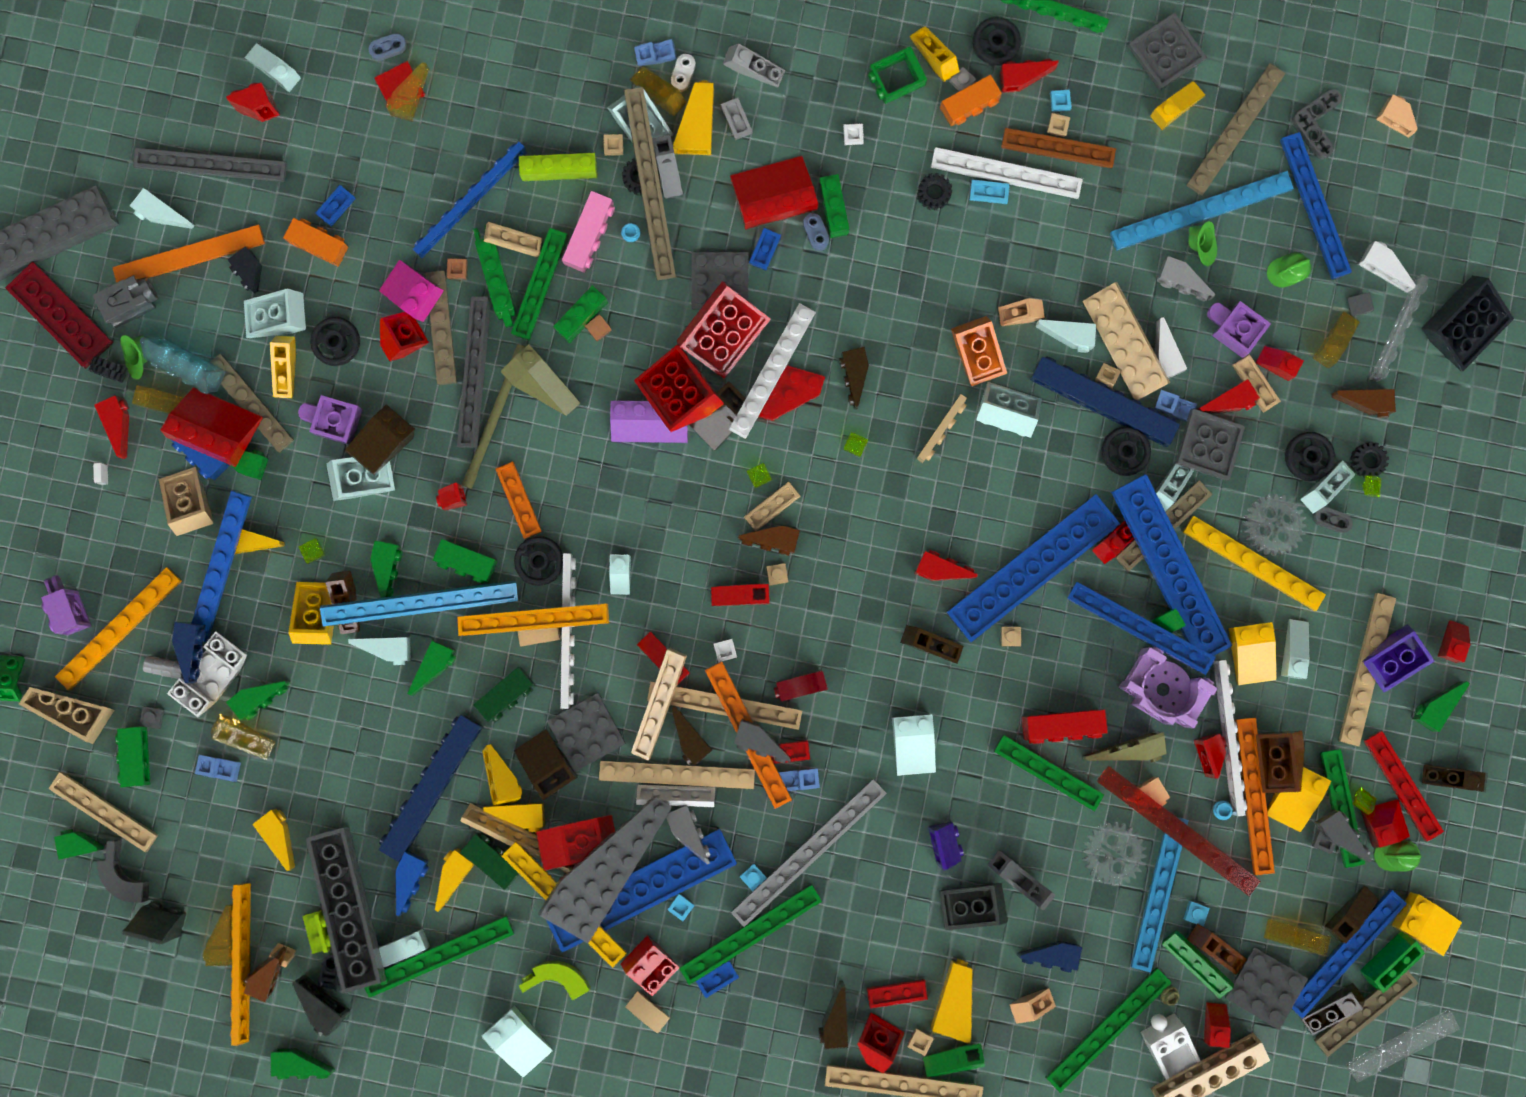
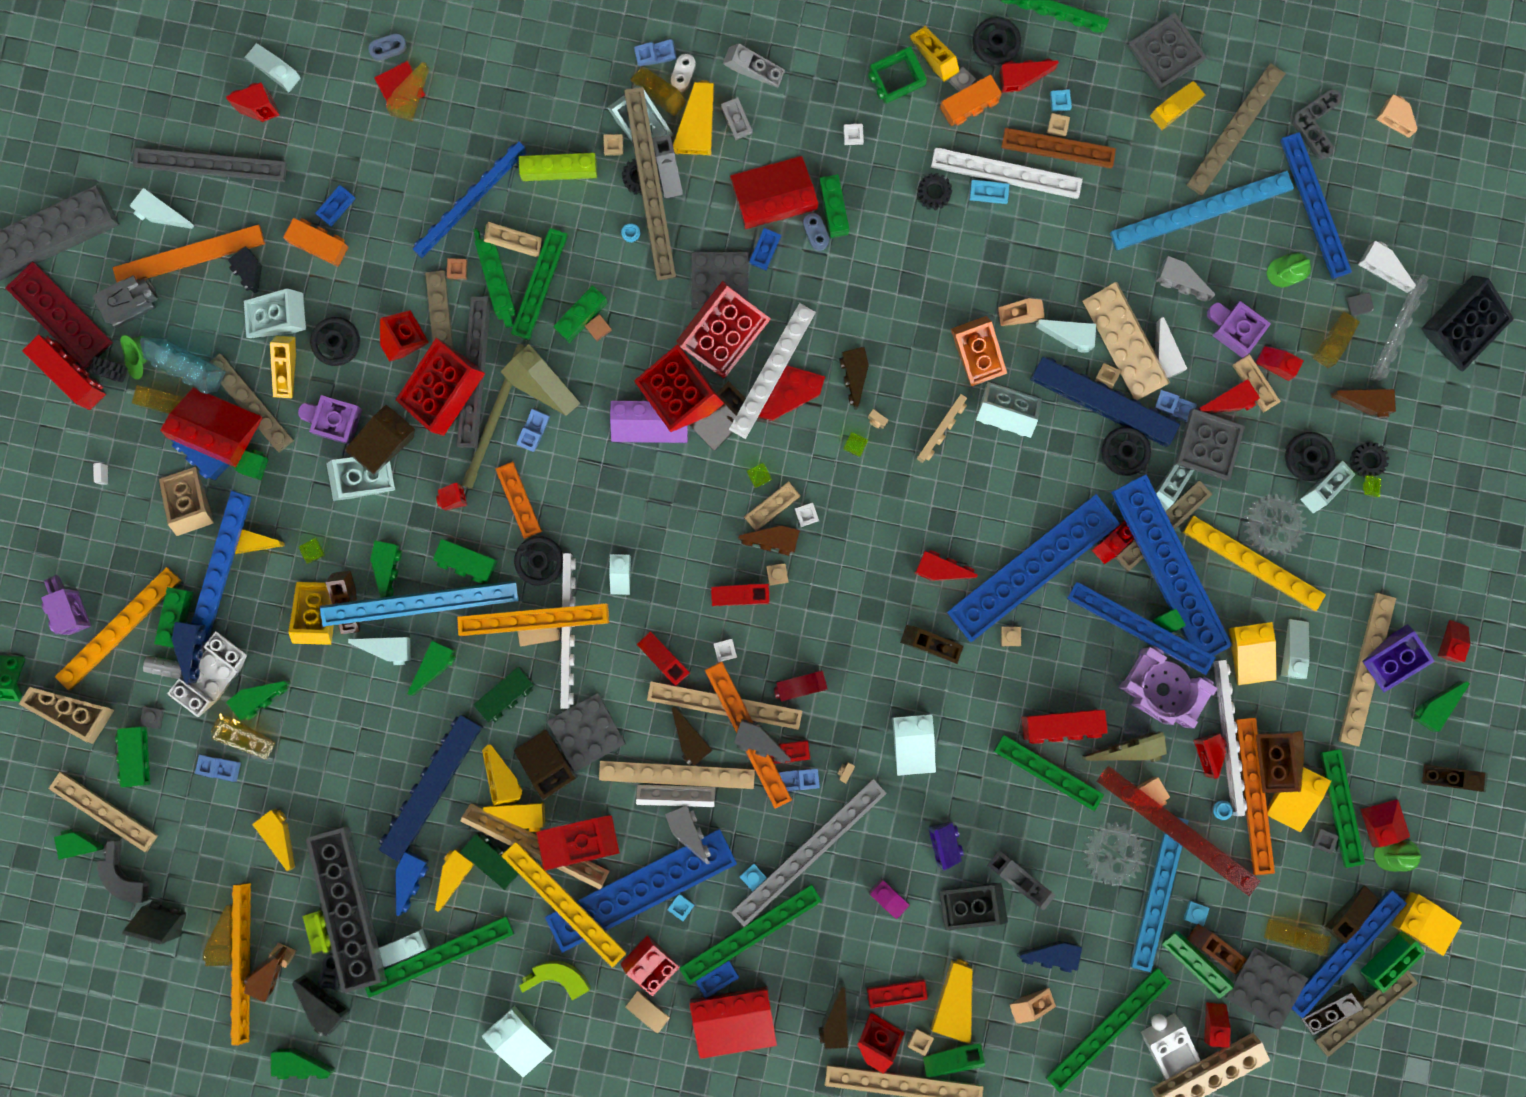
red slope [94,395,129,459] -> none
dark pink slope [379,259,444,322] -> none
dark grey wing [538,796,672,943] -> none
bright pink brick [562,191,615,273] -> none
tan plate [631,648,687,760] -> none
olive plate [1160,986,1180,1006] -> none
bright green piece [1188,221,1217,266] -> none
dark grey plate [1313,507,1353,533] -> none
dark grey slope [1314,810,1372,862] -> none
clear plate [1346,1010,1460,1083] -> none
clear neon green plate [1353,787,1377,815] -> none
red plate [1363,731,1444,842] -> none
none -> red brick [22,334,106,410]
none -> green brick [154,587,193,648]
none -> red slope [396,338,485,436]
none -> medium blue slope [516,408,551,452]
none -> red slope [690,986,777,1059]
none -> white plate [795,503,819,527]
none -> tan plate [837,762,855,783]
none -> tan plate [868,409,889,429]
none -> magenta slope [868,878,910,919]

